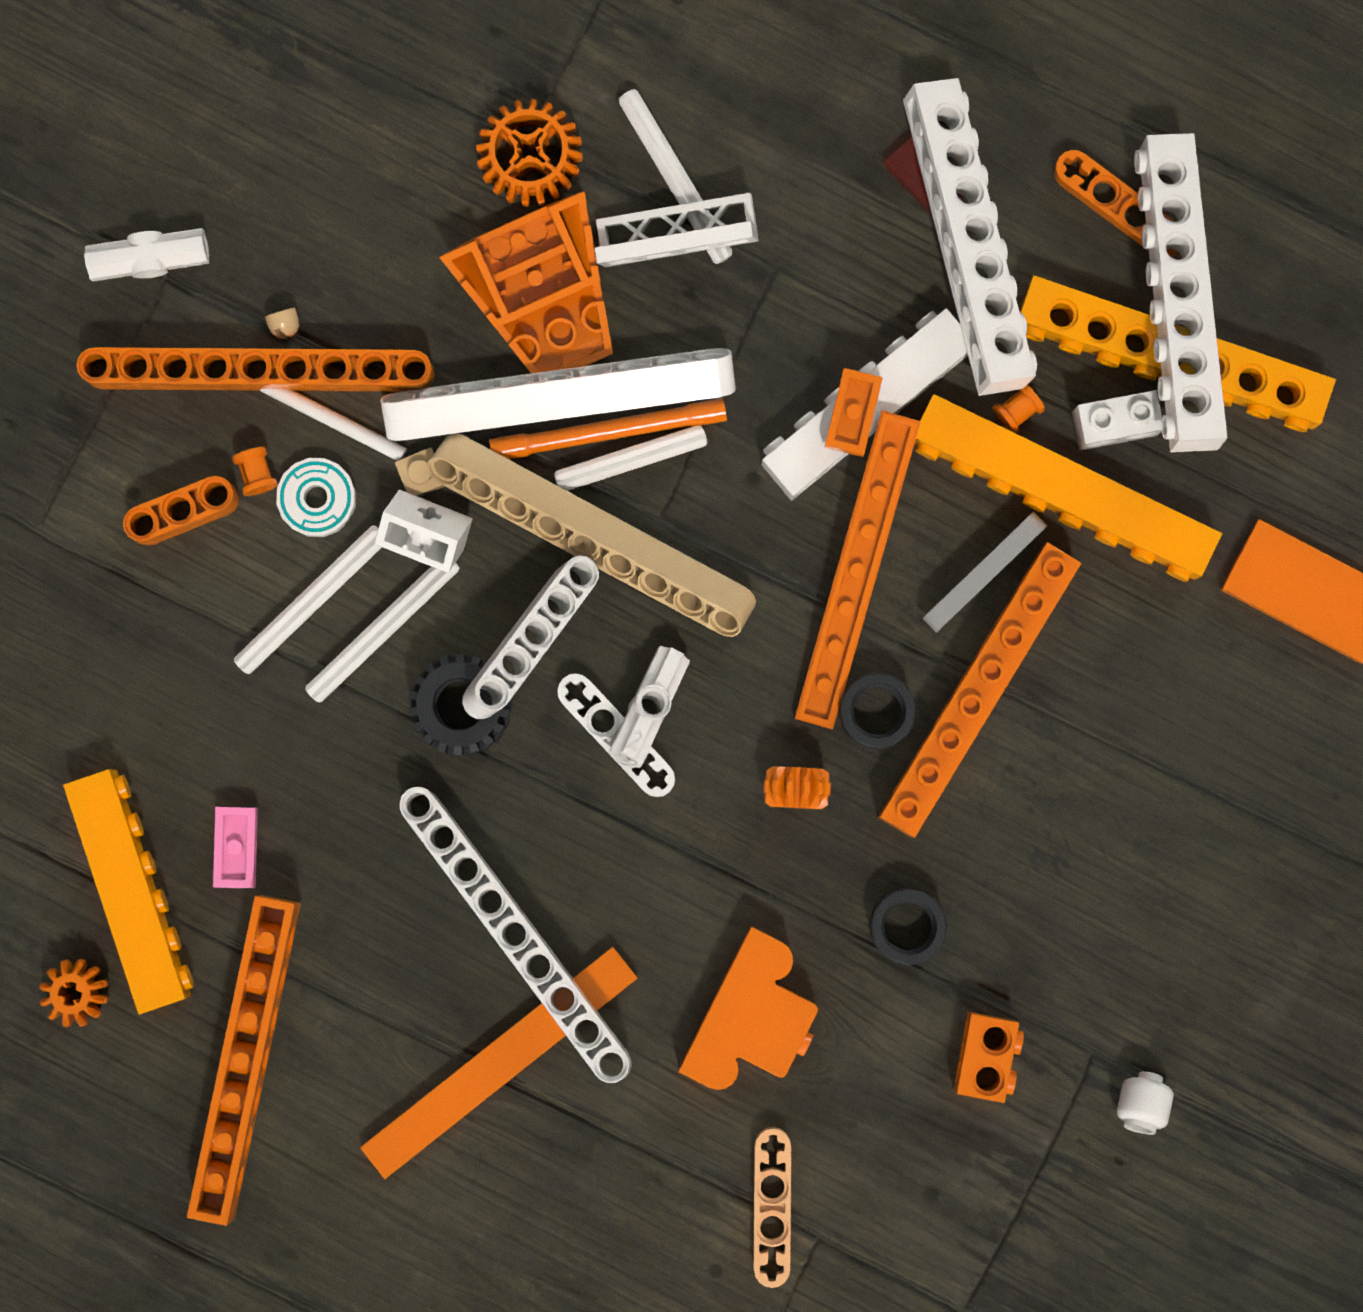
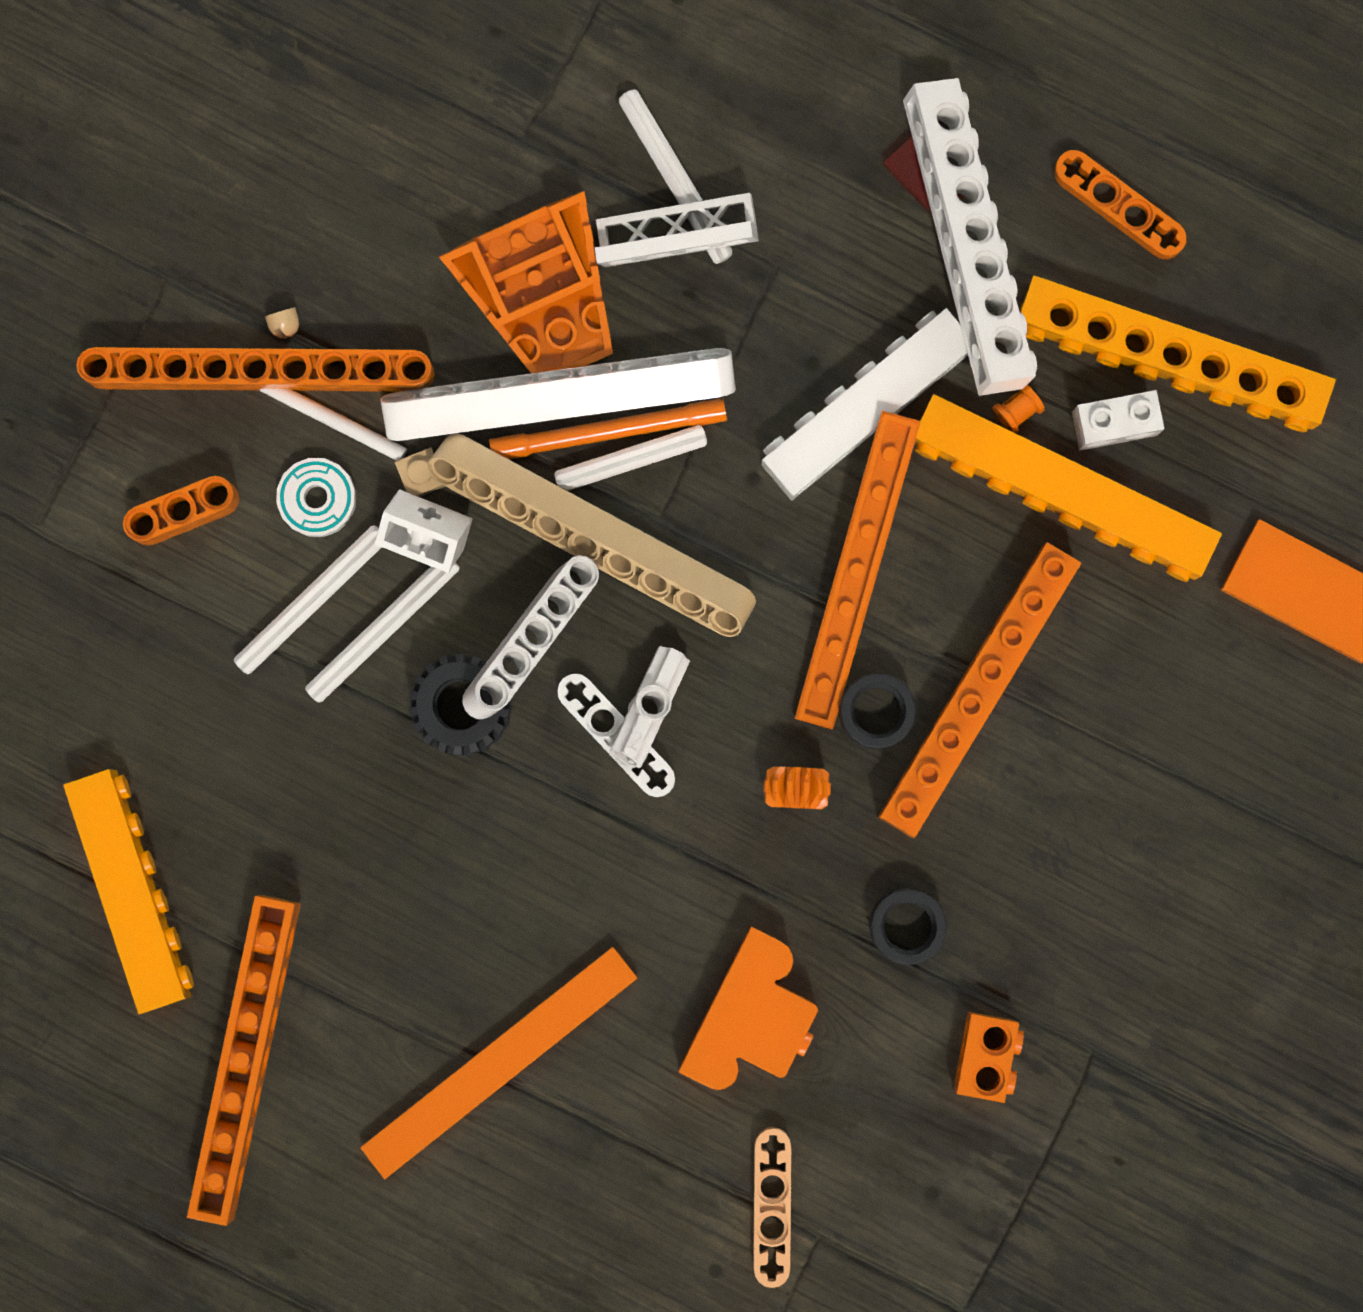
orange gear [39,959,109,1027] -> none
white piece [84,228,210,281] -> none
bright pink plate [213,807,258,888] -> none
orange bush [232,447,278,496] -> none
white beam [400,787,632,1083] -> none
orange gear [476,99,583,207] -> none
orange plate [824,368,883,457] -> none
light grey beam [922,512,1047,633] -> none
white head [1117,1071,1174,1135] -> none
white brick [1134,133,1227,452] -> none

